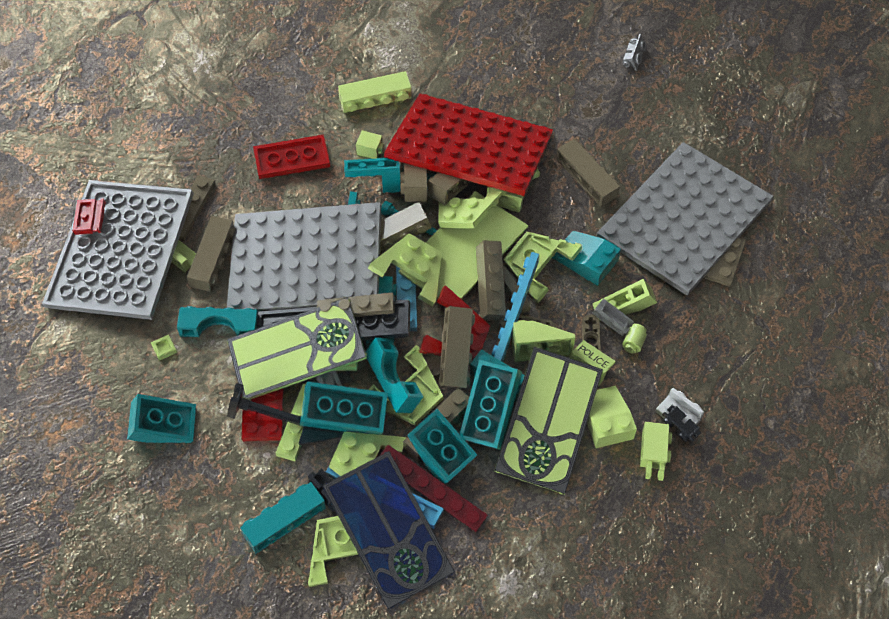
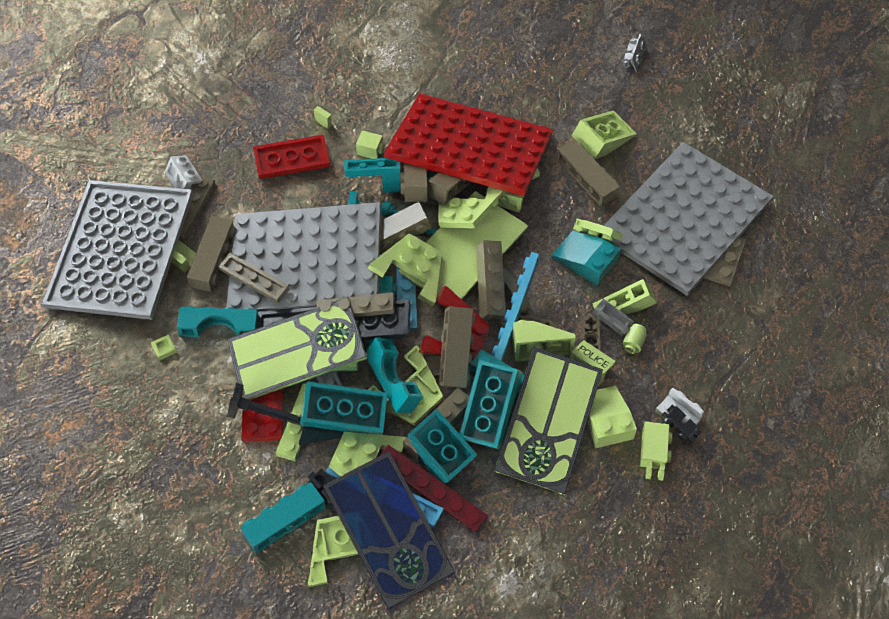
plate [72,198,106,235] -> none
teal slope [127,394,196,443] -> none
yellowish green brick [338,71,411,113] -> none
yellowish green wing [504,231,583,303] -> none
none -> white bracket [165,155,202,189]
none -> dark tan plate [219,253,290,303]
none -> yellowish green tile [314,106,332,129]
none -> yellowish green slope [571,110,637,159]
none -> yellowish green hinge [573,219,623,242]

